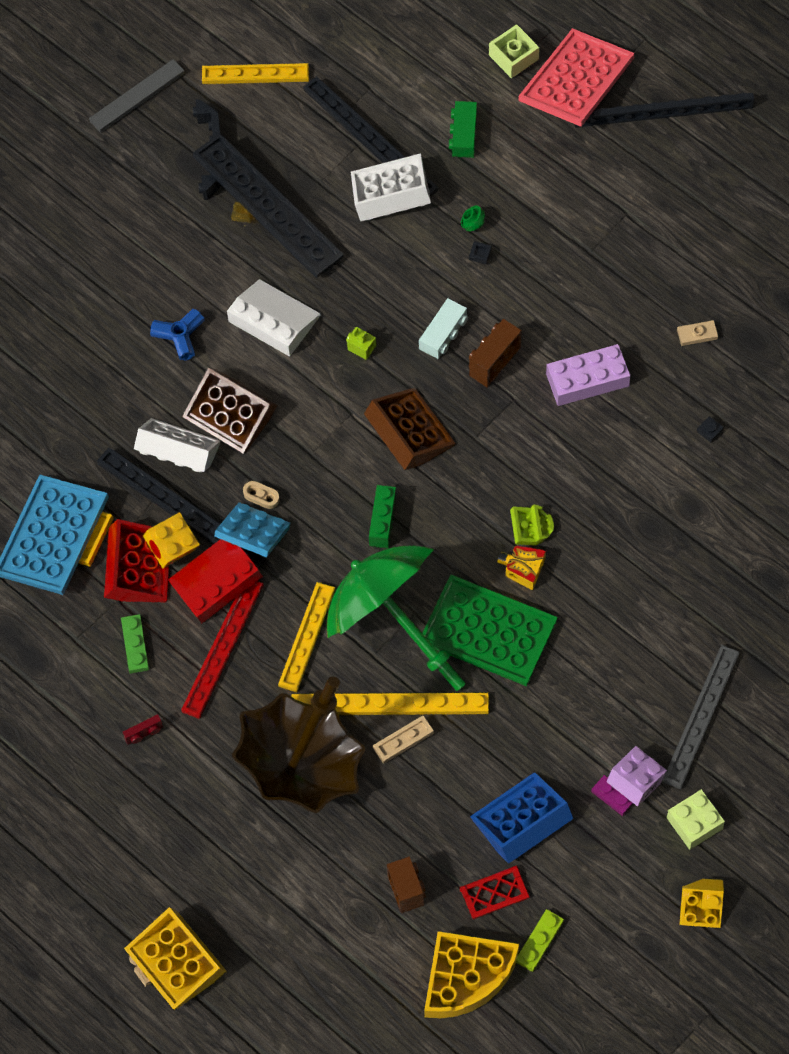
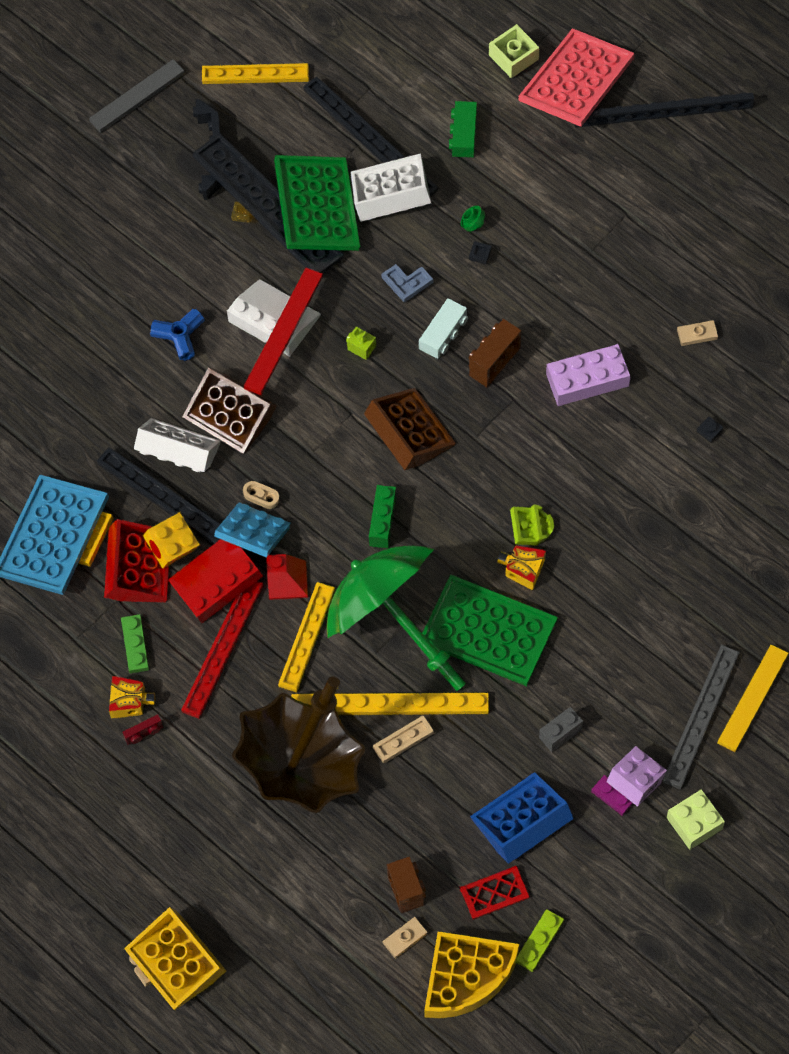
yellow slope [679,879,724,928] -> none
none -> torso [109,676,155,718]
none -> red tile [244,268,323,395]
none -> red slope [267,554,308,600]
none -> green plate [274,155,360,251]
none -> sand blue plate [381,264,433,303]
none -> tan plate [383,917,427,959]
none -> dark grey brick [539,707,583,753]
none -> yellow tile [717,645,788,752]

